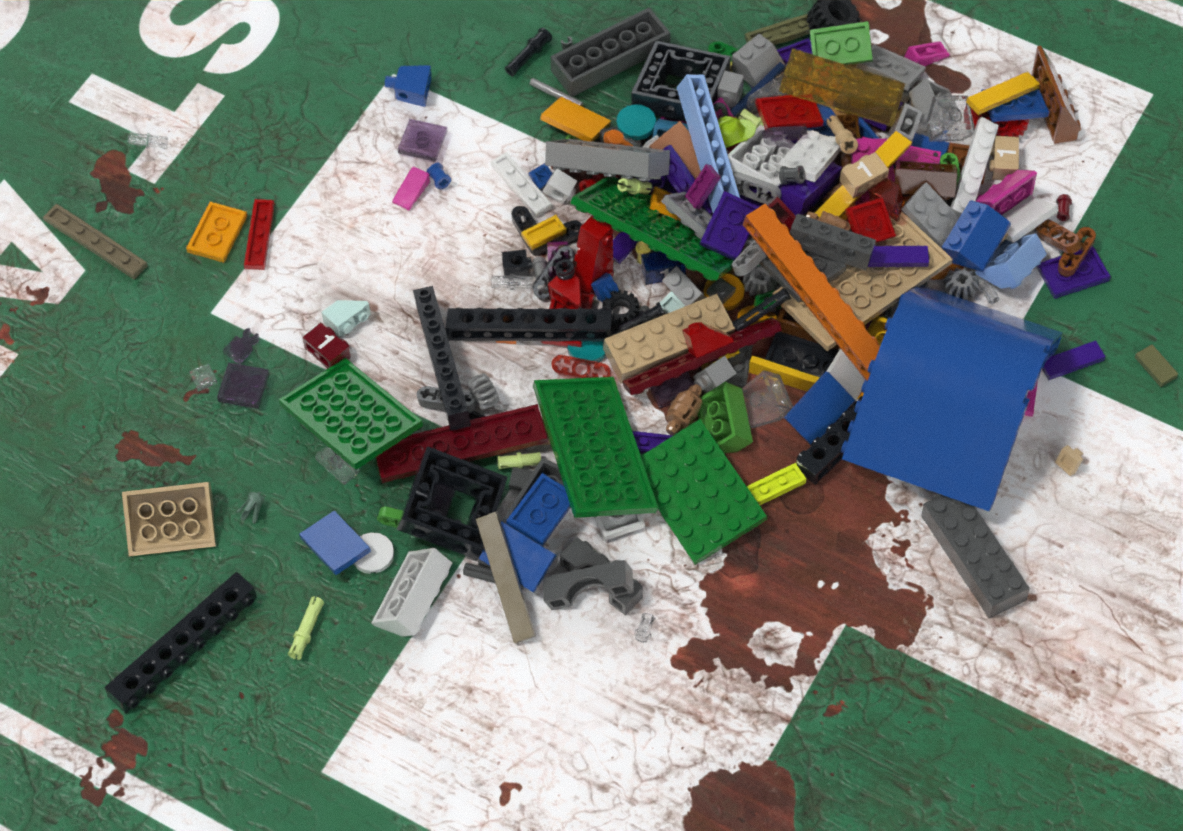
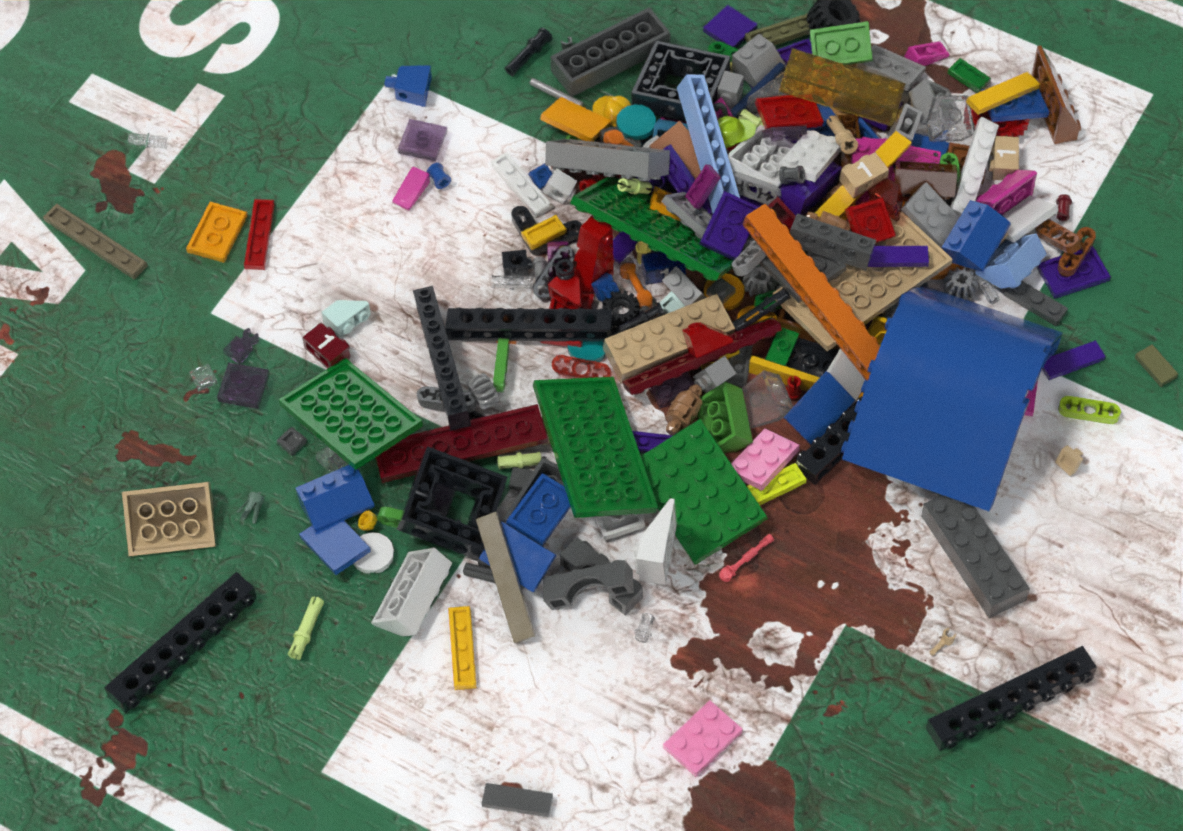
none -> dark grey tile [277,427,307,456]
none -> blue slope [295,465,375,532]
none -> yellow piece [358,510,377,531]
none -> yellow tile [448,606,477,690]
none -> dark grey tile [481,783,553,817]
none -> bright green beam [493,338,510,393]
none -> yellow piece [593,96,631,128]
none -> orange bar [620,263,653,309]
none -> white slope [633,499,677,585]
none -> bright pink plate [663,700,742,777]
none -> dark purple tile [703,5,757,48]
none -> coral piece [719,534,774,582]
none -> bright pink plate [731,429,800,491]
none -> green plate [765,327,799,366]
none -> red pin [785,376,801,400]
none -> black brick [926,646,1097,751]
none -> tan hand [929,628,956,656]
none -> green plate [947,58,991,93]
none -> dark grey plate [1004,281,1068,326]
none -> lime beam [1058,396,1121,424]

